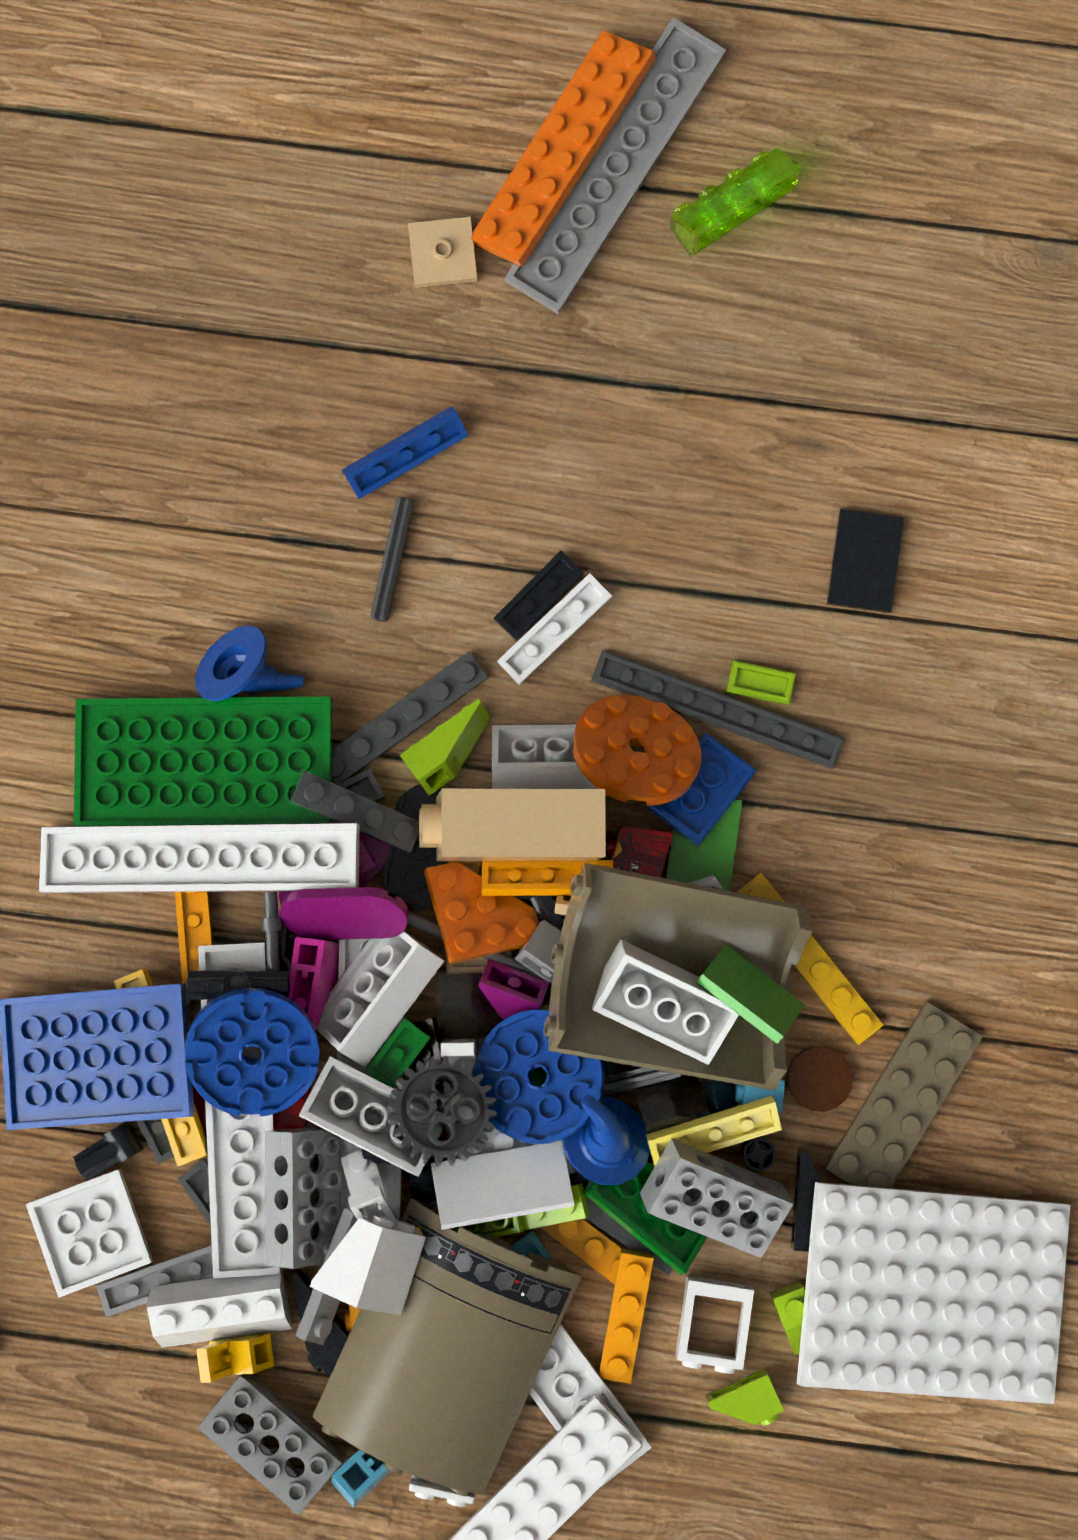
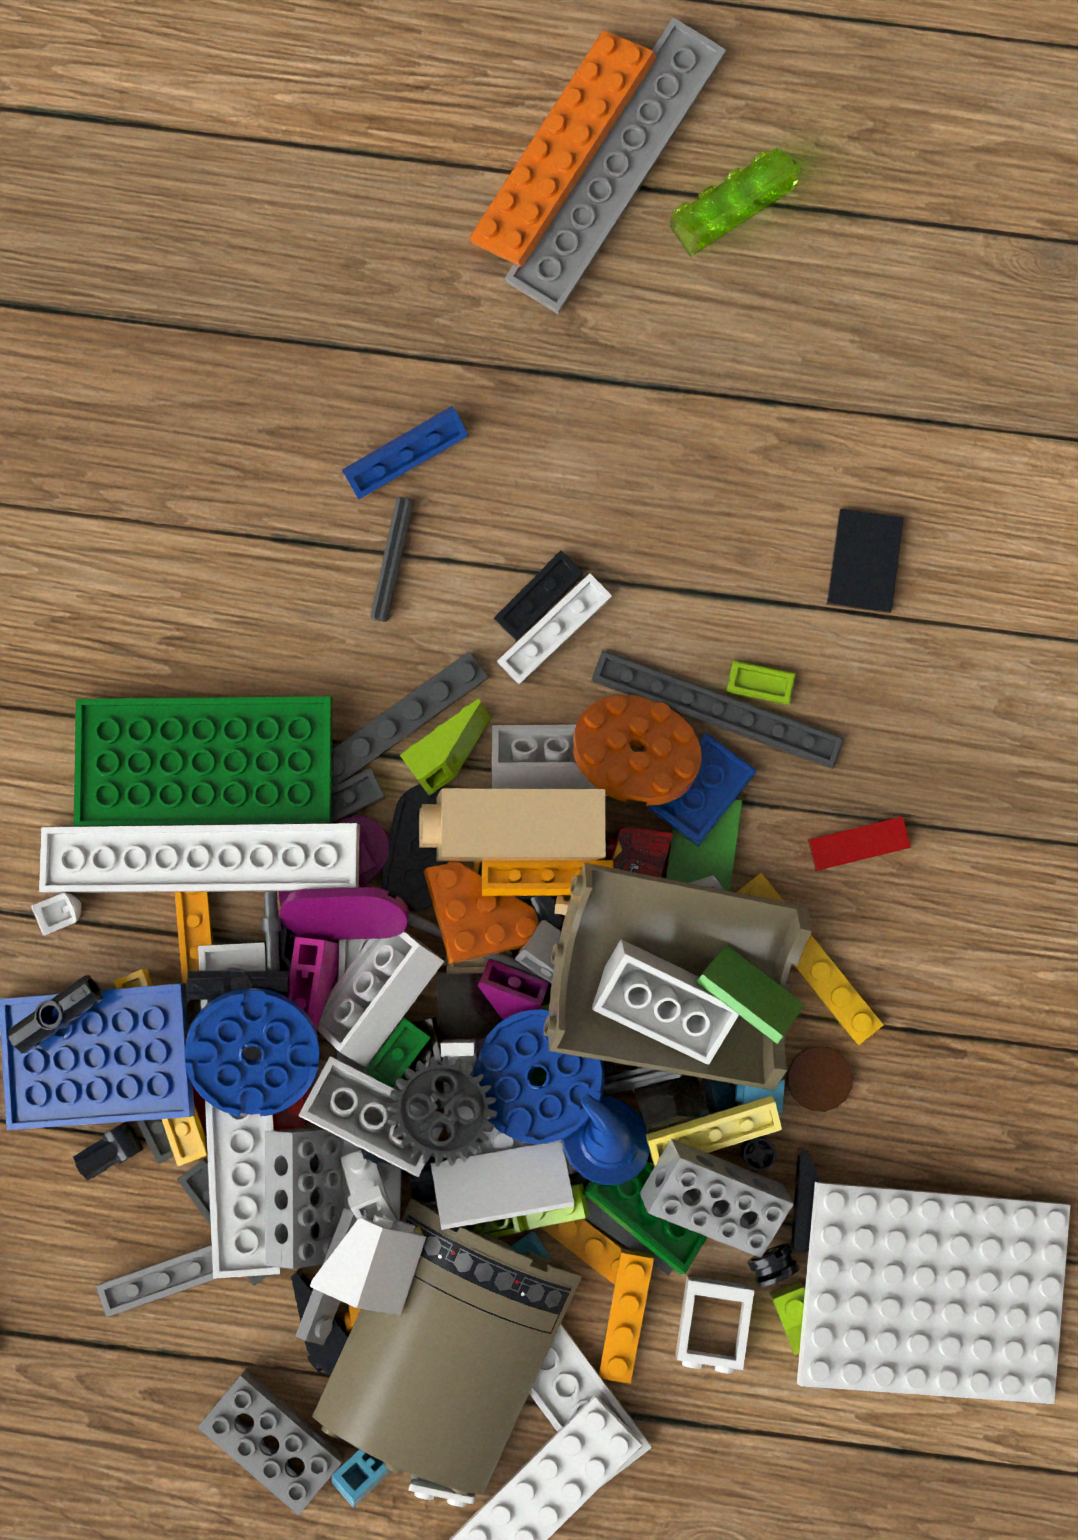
white plate [26,1168,153,1298] -> none
white slope [147,1268,292,1348] -> none
blue piece [195,625,305,702] -> none
yellow brick [196,1333,274,1383] -> none
dark grey plate [290,771,419,853] -> none
tan plate [408,216,477,288] -> none
lime slope [705,1368,784,1426] -> none
dark tan plate [824,1002,983,1188] -> none
none -> black piece [8,975,103,1054]
none -> white plate [31,892,82,936]
none -> black wheel [747,1243,800,1287]
none -> red tile [808,816,911,871]

